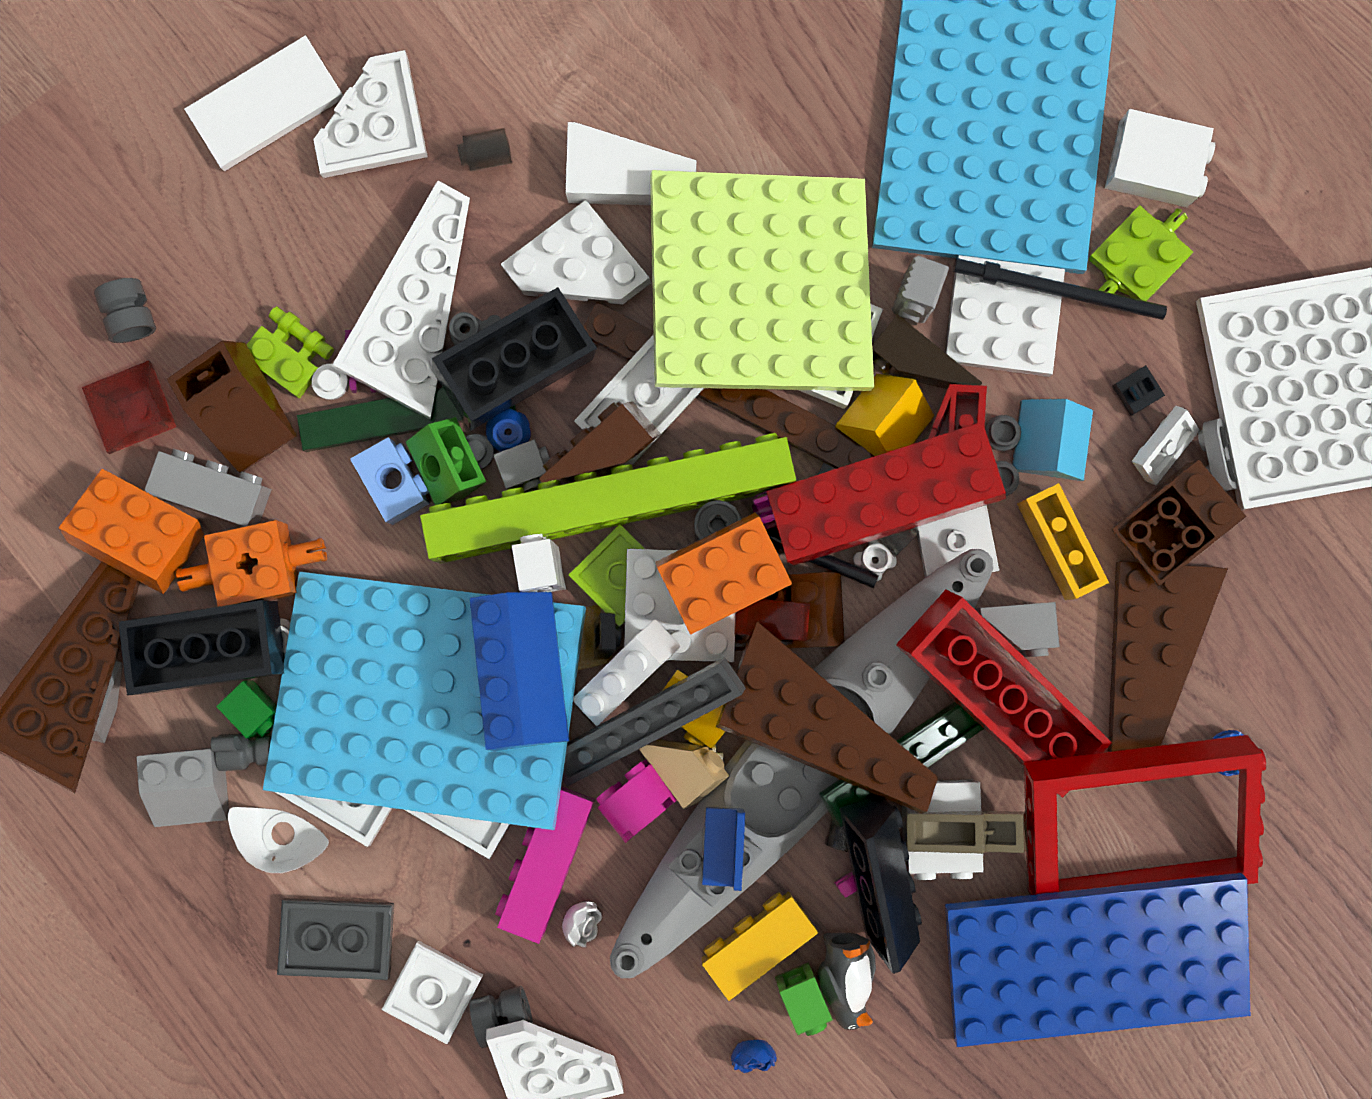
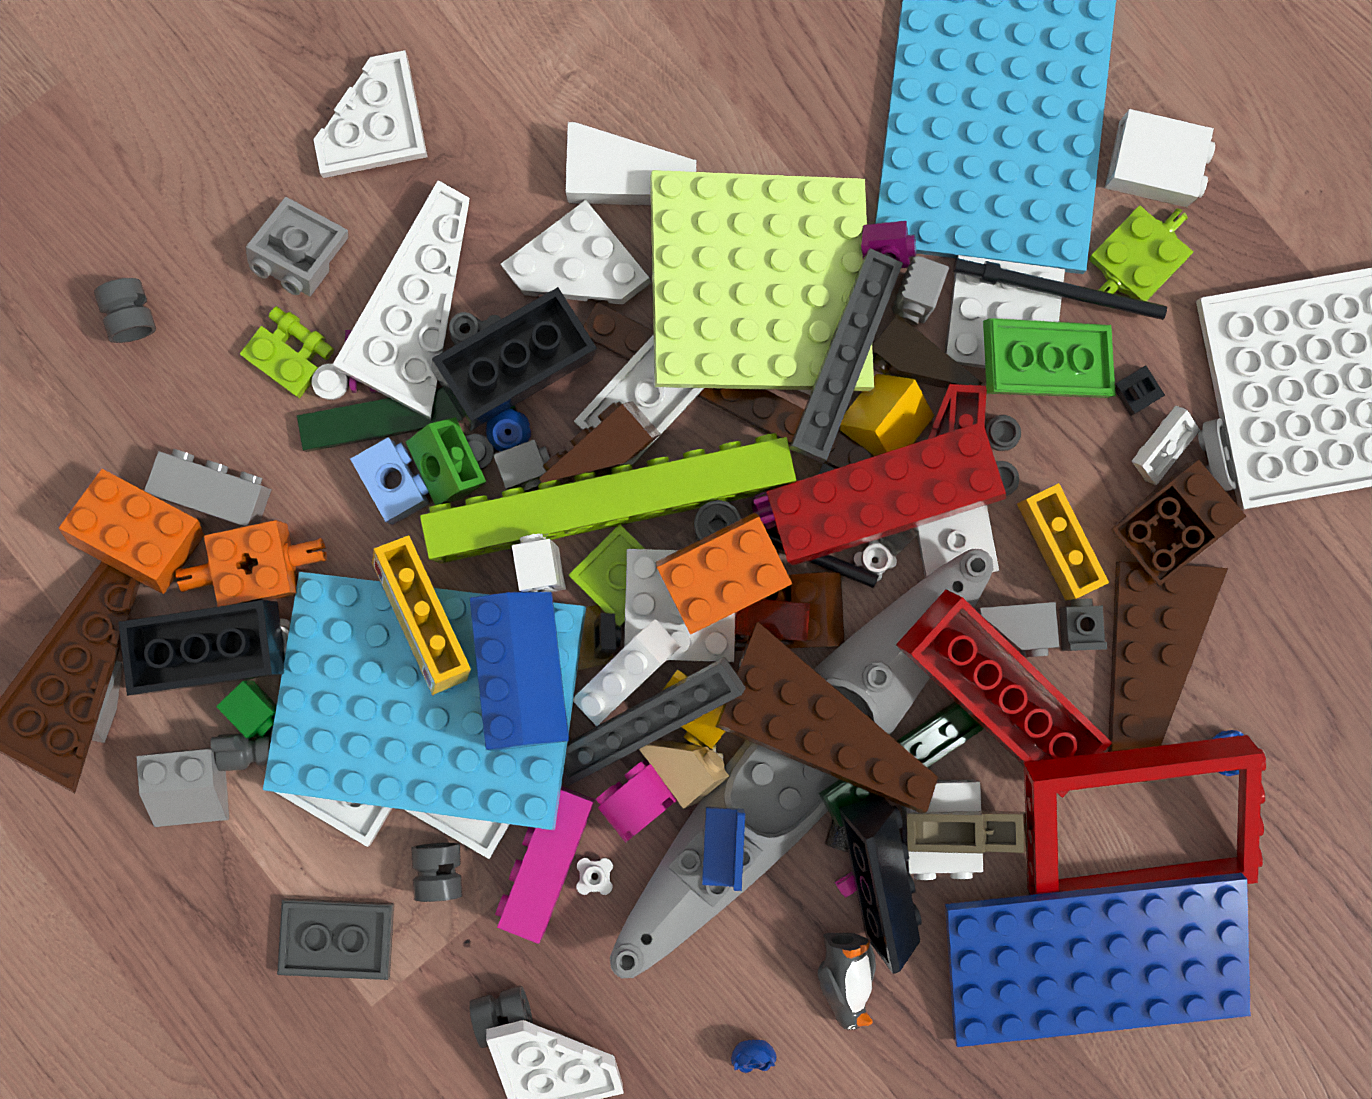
clear red slope [82,360,176,454] -> none
reddish brown slope [167,340,297,473] -> none
white tile [184,35,343,171] -> none
white piece [228,807,329,873] -> none
white plate [382,941,483,1044] -> none
clear smoke brick [457,127,513,172] -> none
white plate [562,901,602,947] -> none
yellow brick [701,891,818,1001] -> none
bright green brick [775,962,833,1036] -> none
medium azure slope [1012,399,1093,481] -> none
none -> light grey plate [246,197,348,296]
none -> yellow brick [372,535,471,695]
none -> dark grey wheel [411,842,462,902]
none -> white plate [576,858,613,895]
none -> dark grey plate [789,248,903,463]
none -> magenta brick [861,221,916,268]
none -> bright green tile [983,318,1116,398]
none -> dark grey brick [1059,599,1107,651]

